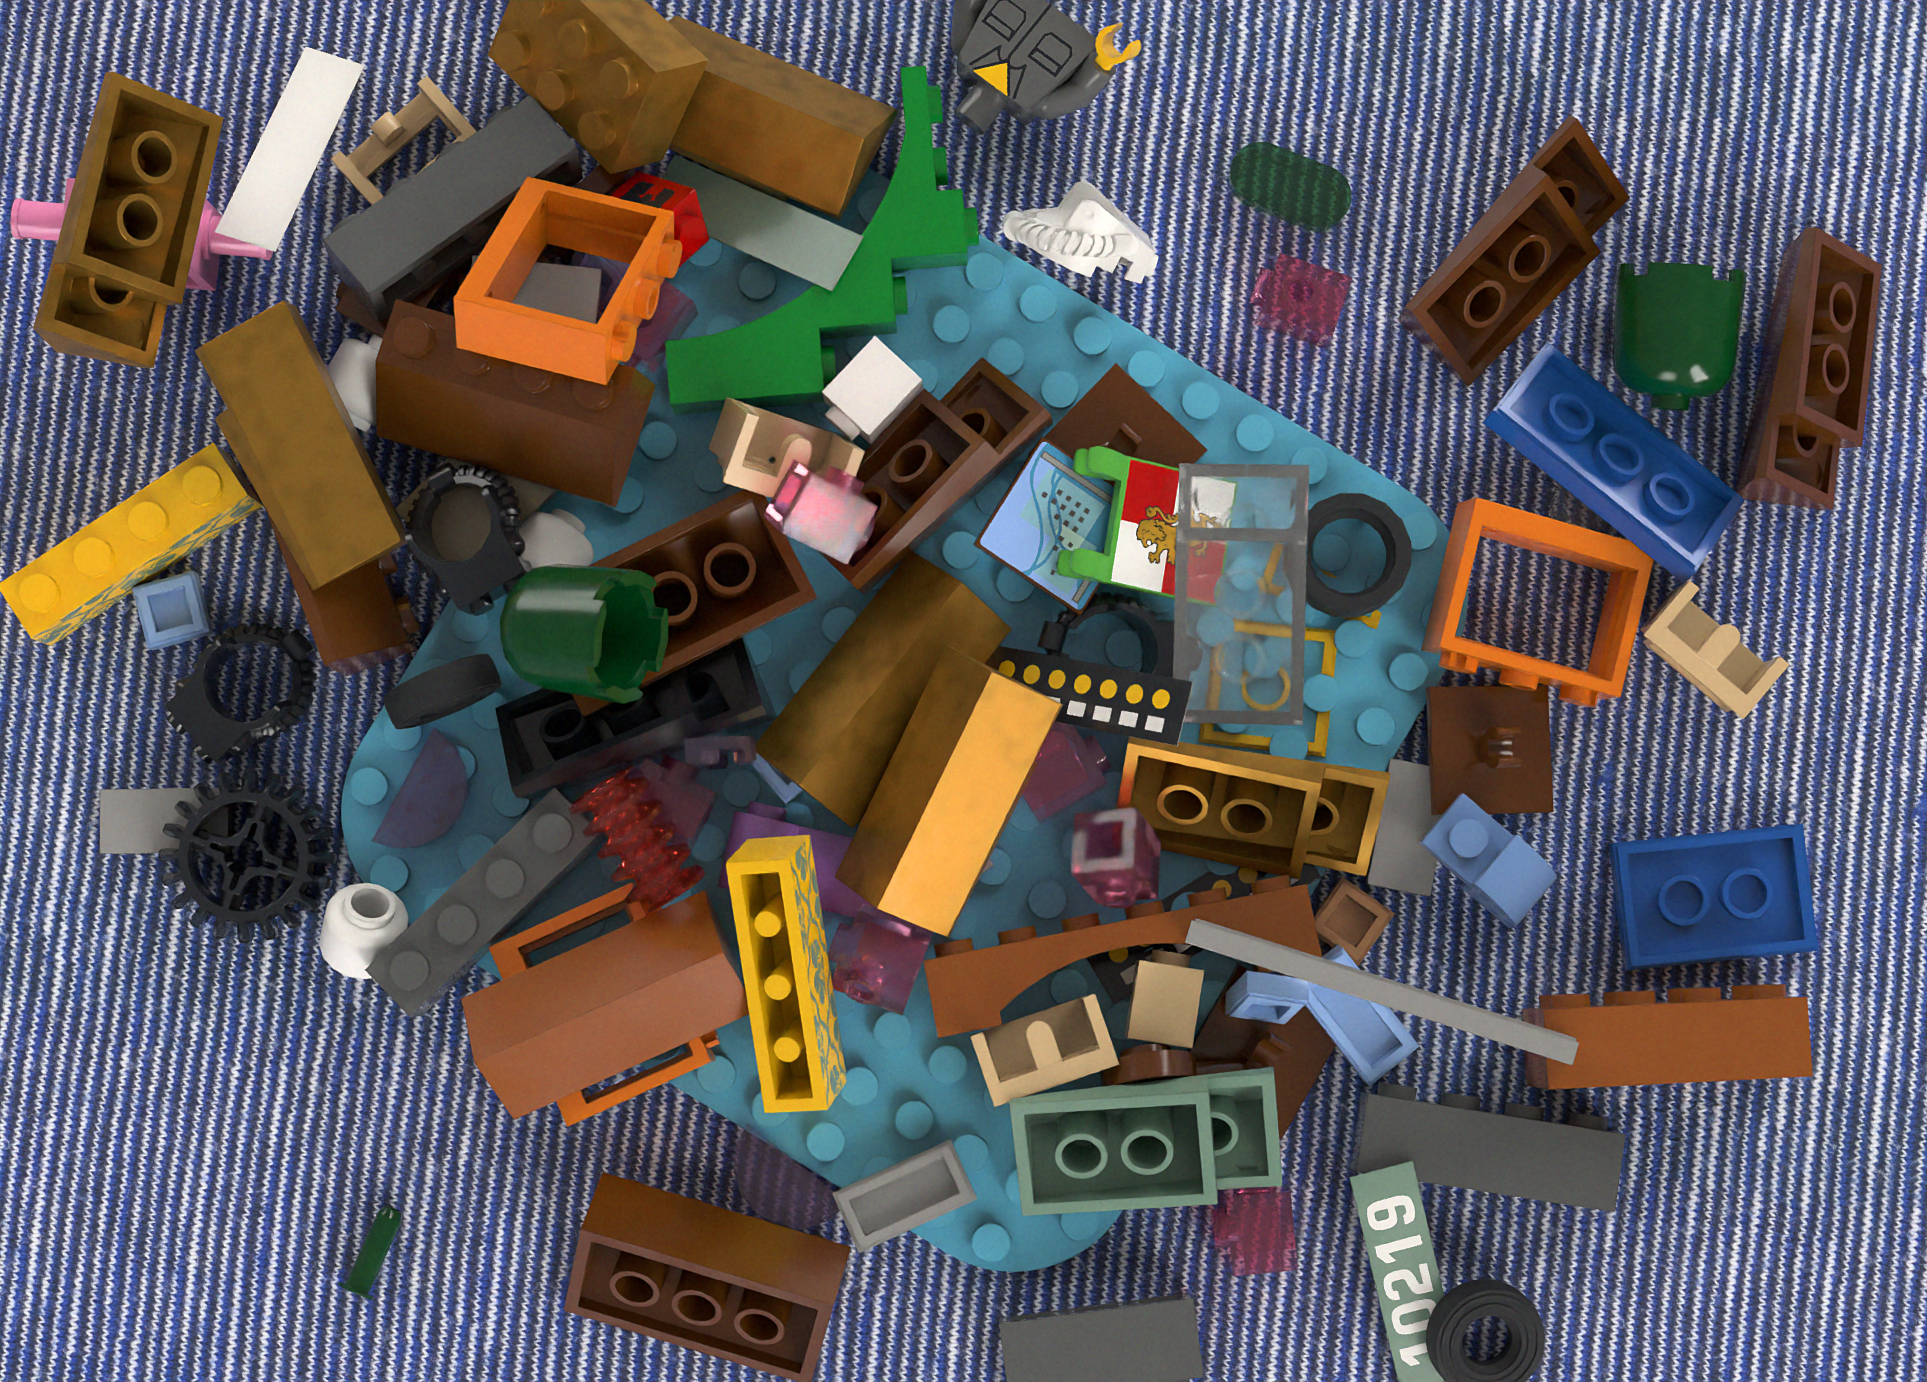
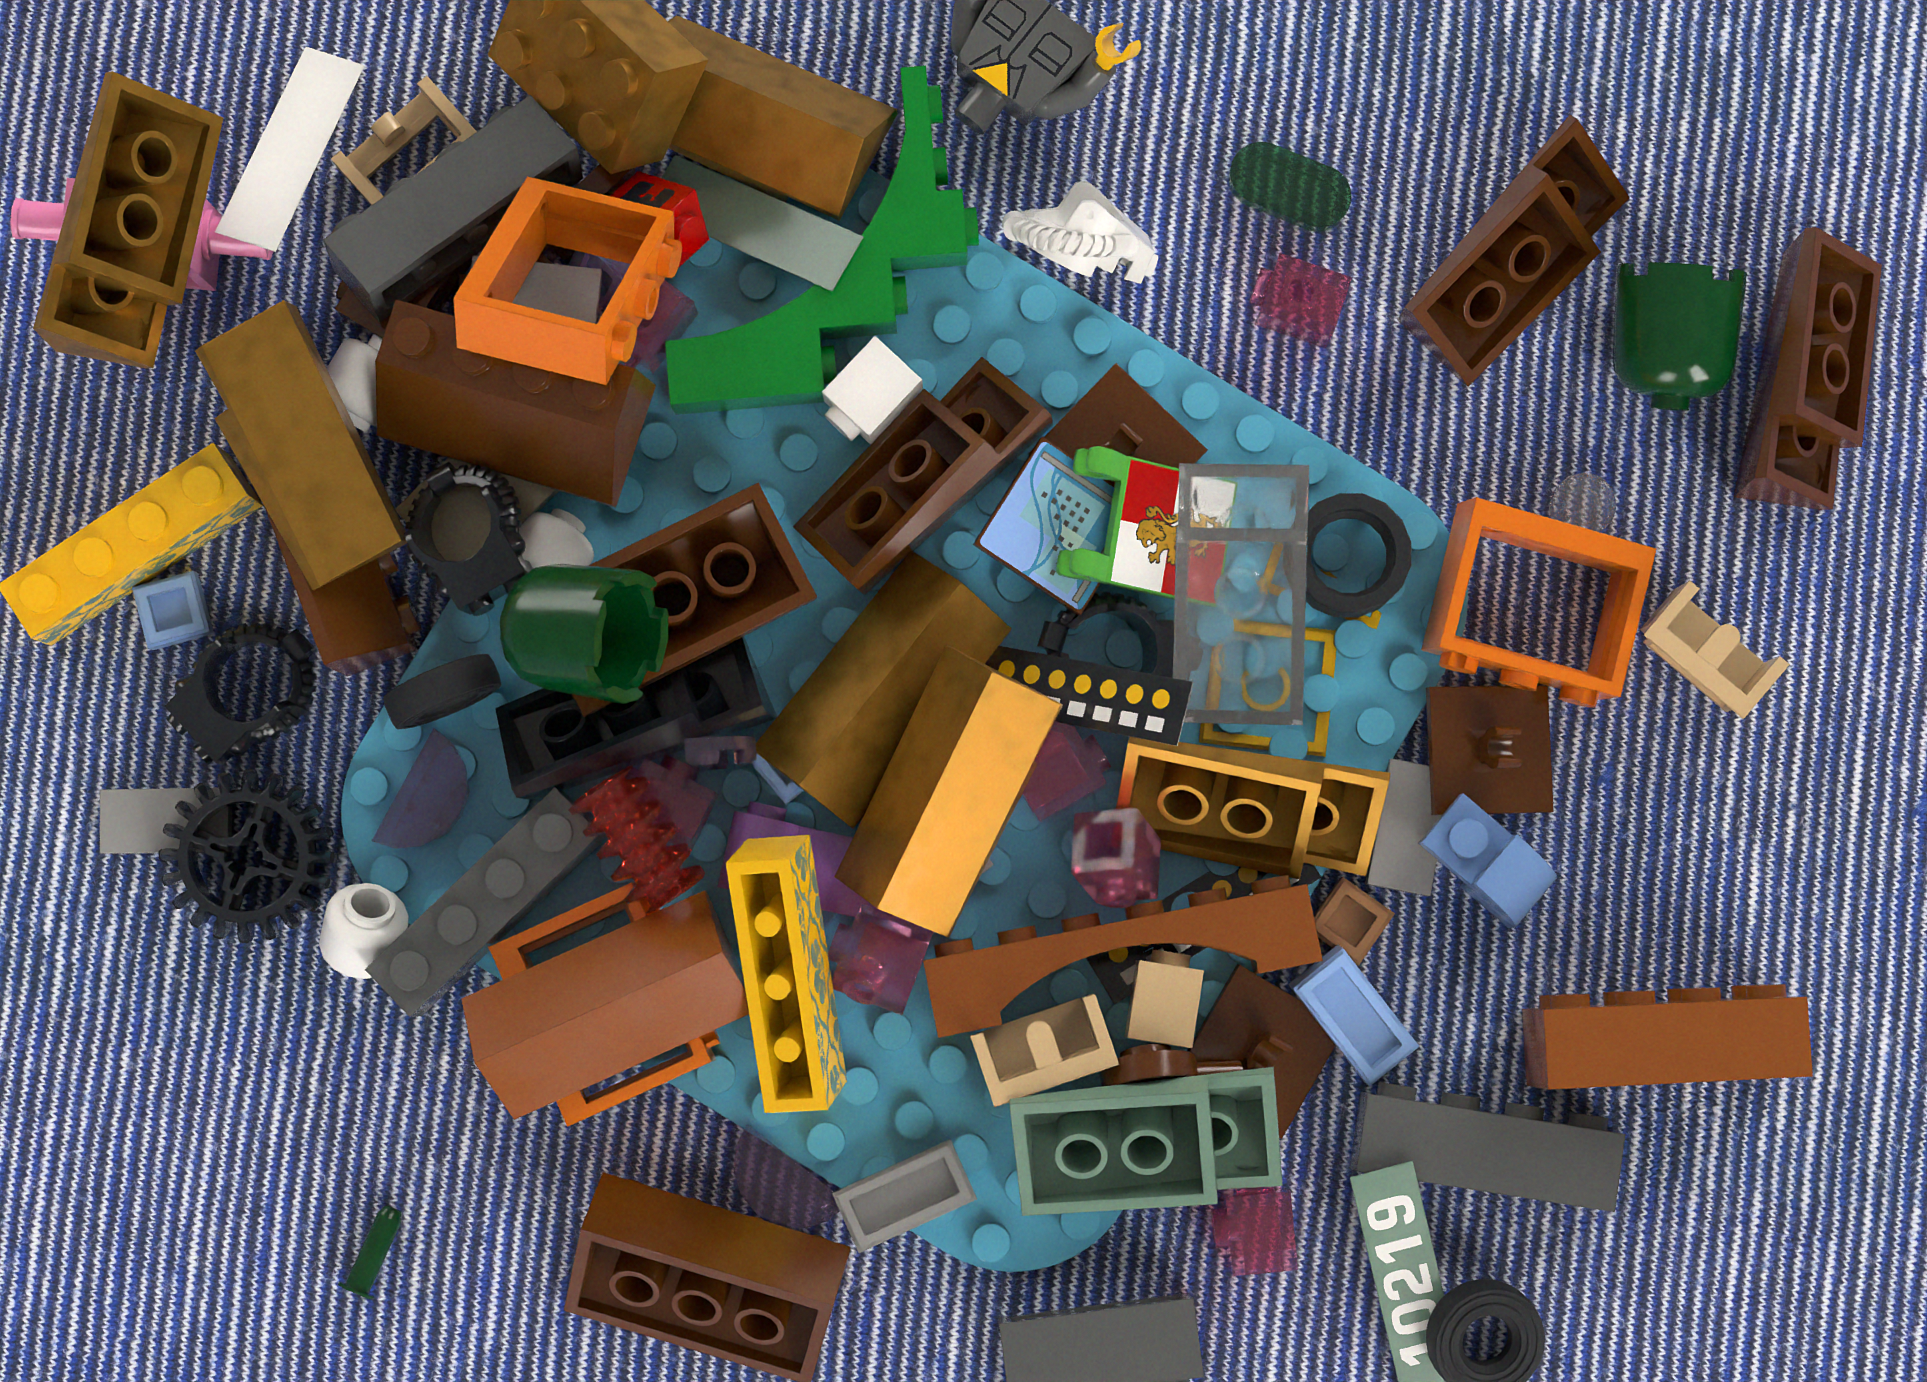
tan window [709,397,865,519] -> none
clear pink brick [763,459,878,565] -> none
light grey tile [1185,918,1579,1065] -> none
light blue tile [1225,971,1309,1024] -> none
blue tile [1482,342,1745,583] -> none
blue tile [1608,823,1819,971] -> none

